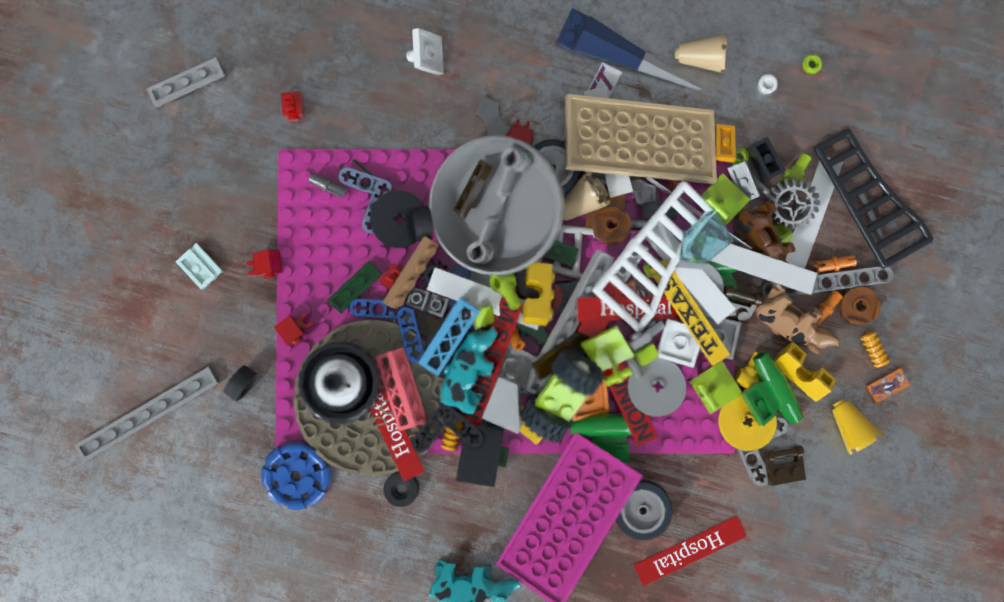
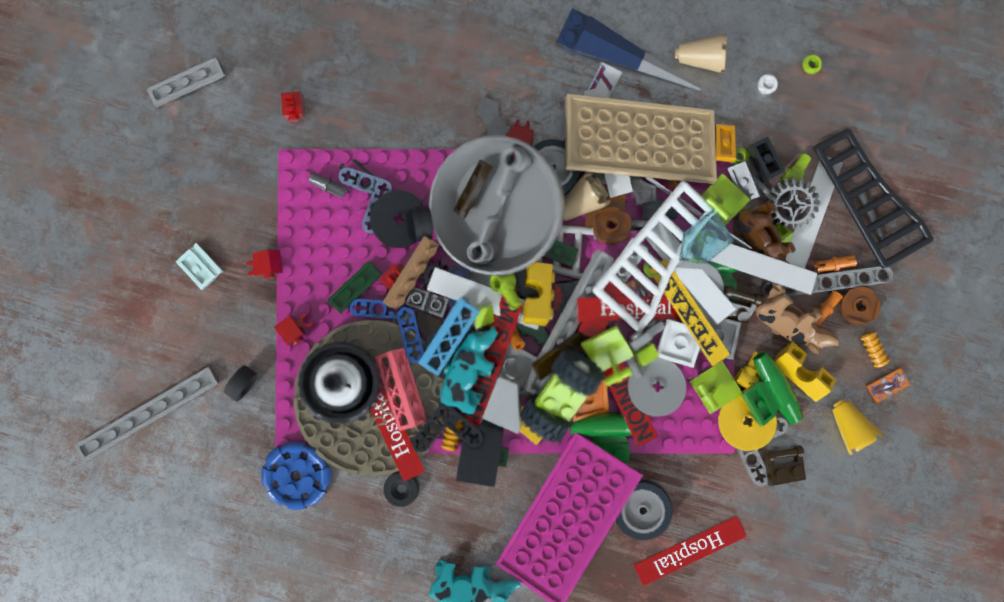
white tile [407,28,444,75] -> none

